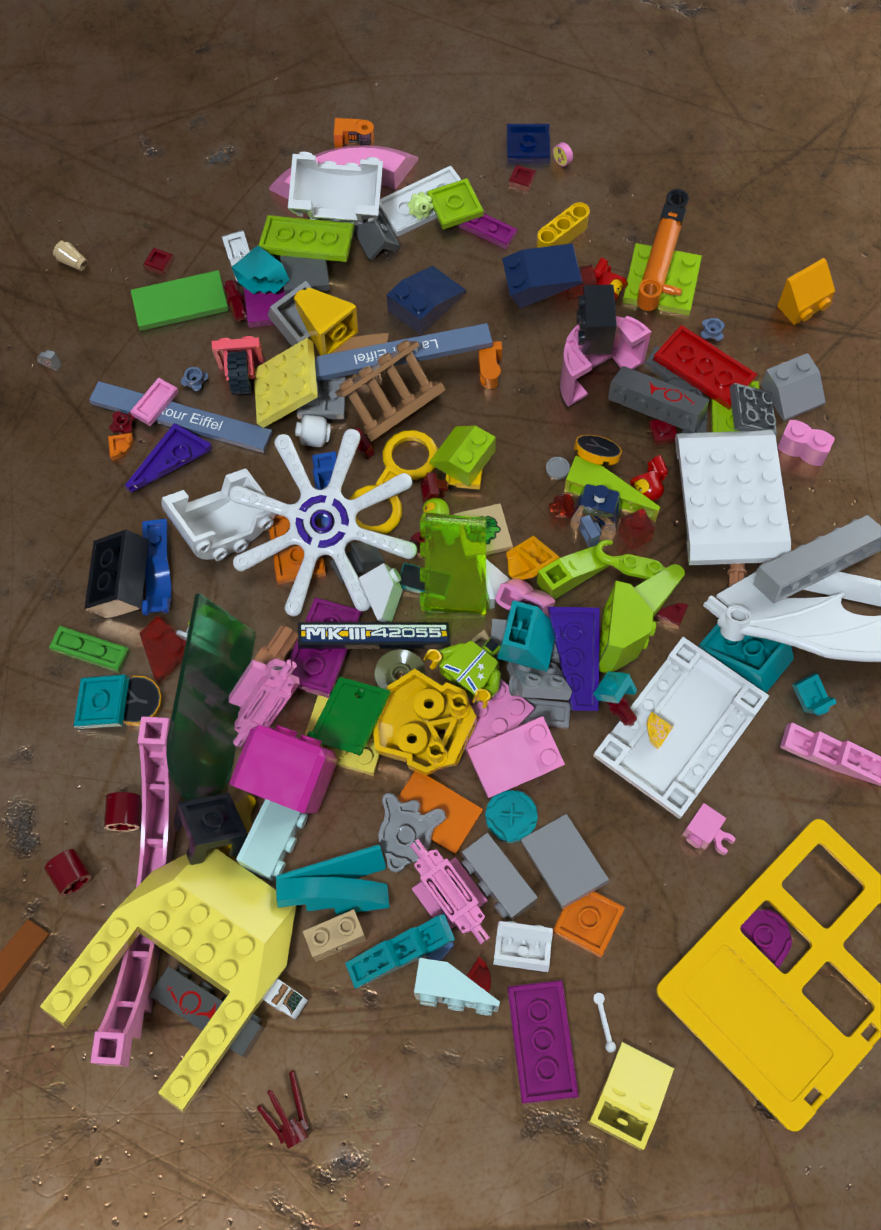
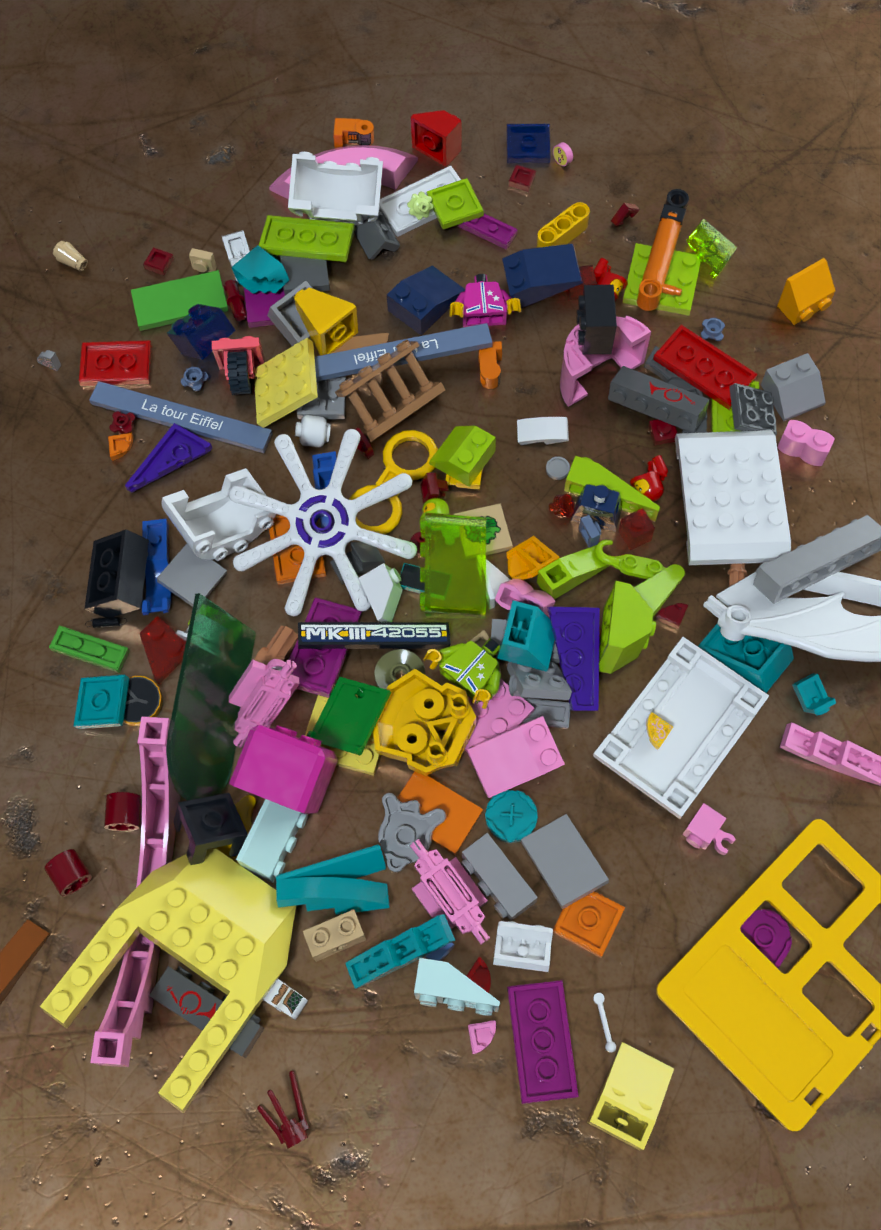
bright pink tile [130,377,179,426] -> none
tile [574,435,622,465] -> none
teal bracket [593,671,637,703] -> none
dark red axle [606,697,637,727] -> none
none -> red tile [79,340,152,386]
none -> black piece [85,617,127,628]
none -> light grey tile [157,544,227,610]
none -> clear blue brick [167,304,236,360]
none -> tan plate [189,248,217,272]
none -> red slope [411,110,462,167]
none -> dark pink torso [449,274,521,328]
none -> bright pink tile [468,1020,496,1054]
none -> white slope [517,417,569,445]
none -> dark red tile [610,203,640,226]
none -> clear neon green slope [686,219,737,279]

